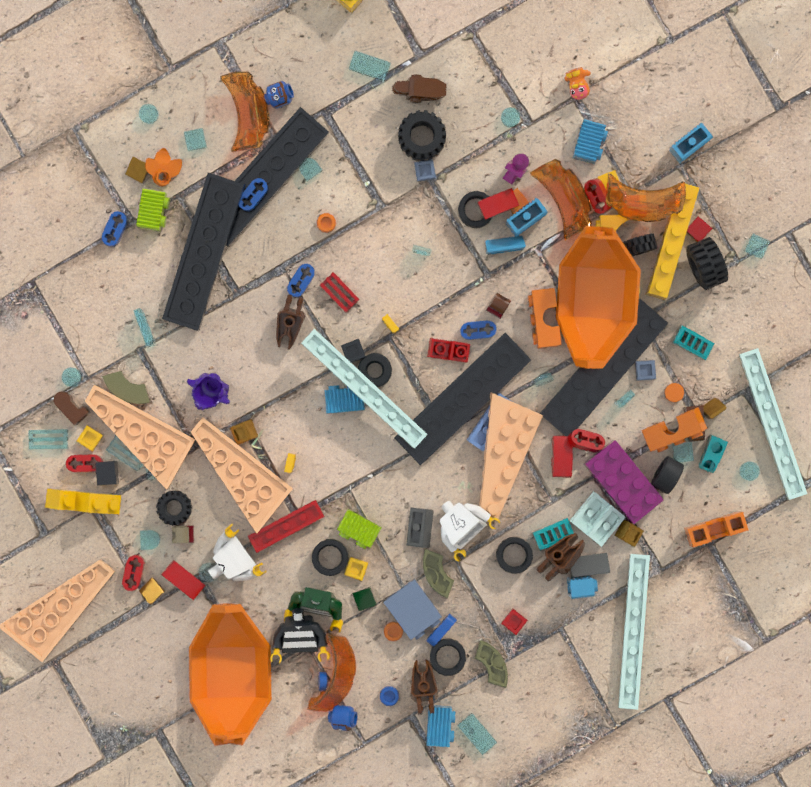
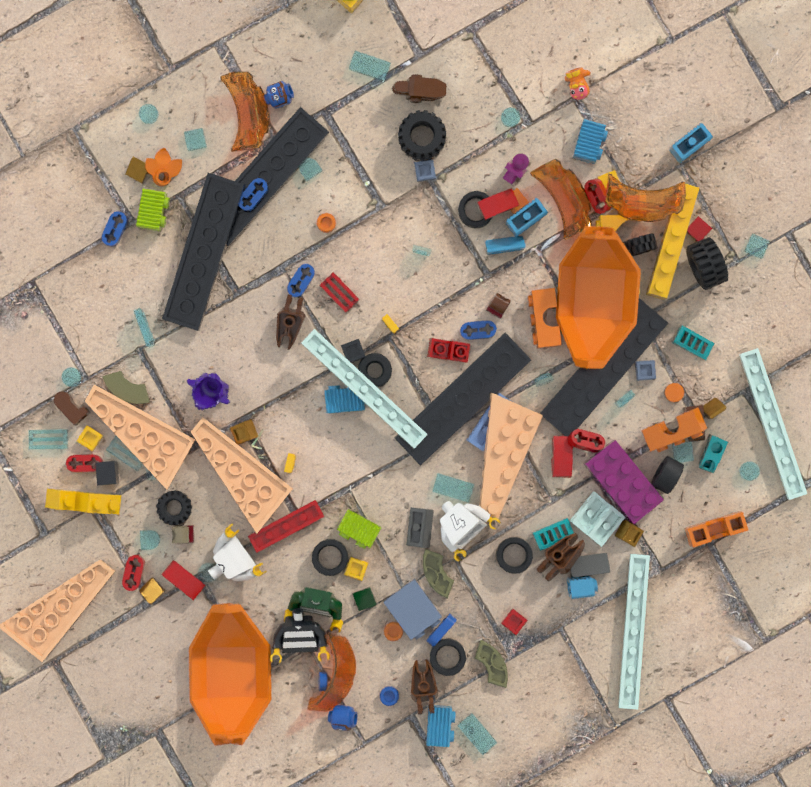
none -> clear light blue tile [432,473,474,503]

